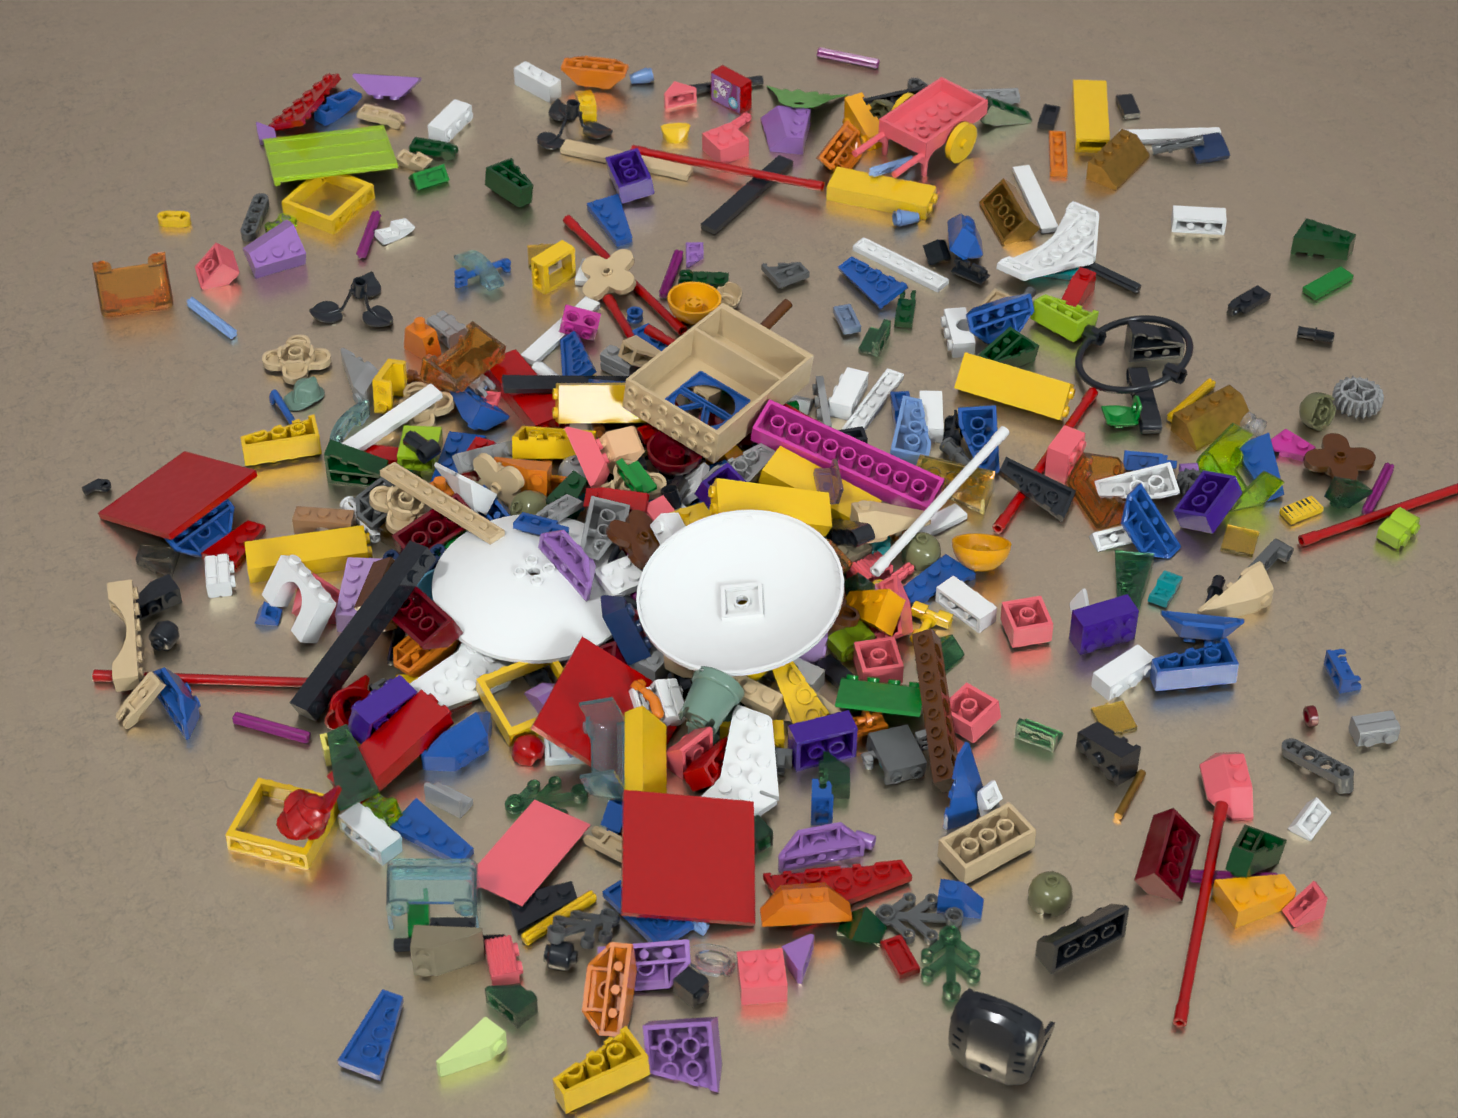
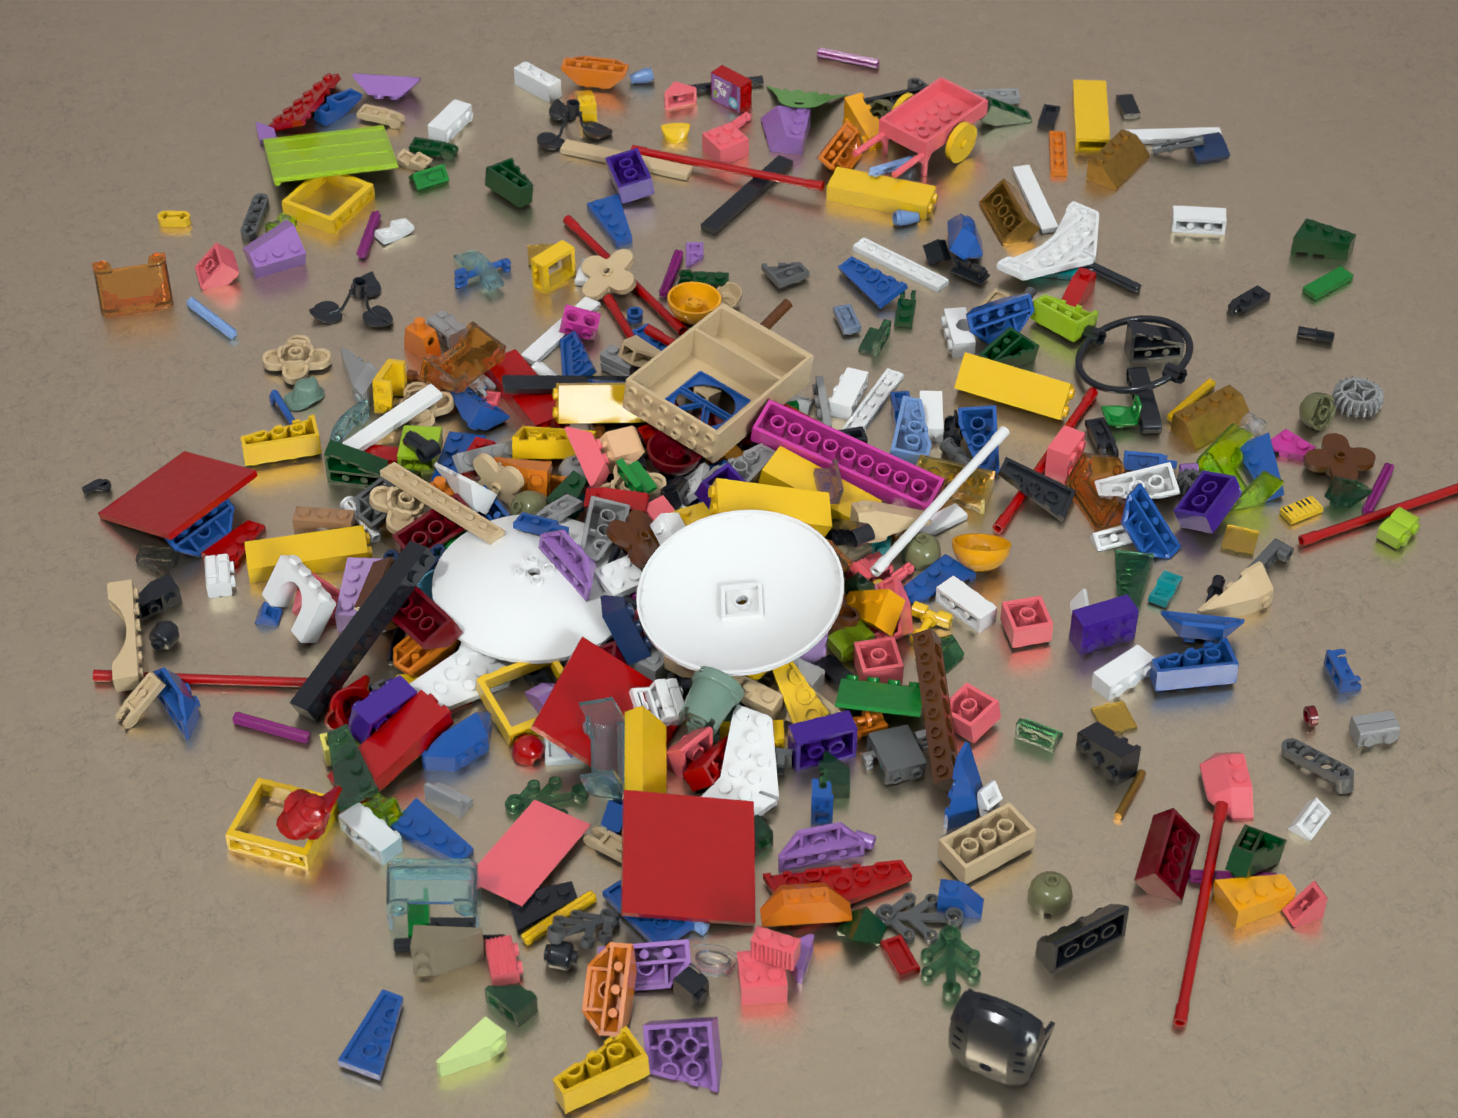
orange arm [630,679,664,720] -> none
none -> coral brick [750,926,801,972]
none -> black hinge [1085,417,1119,460]

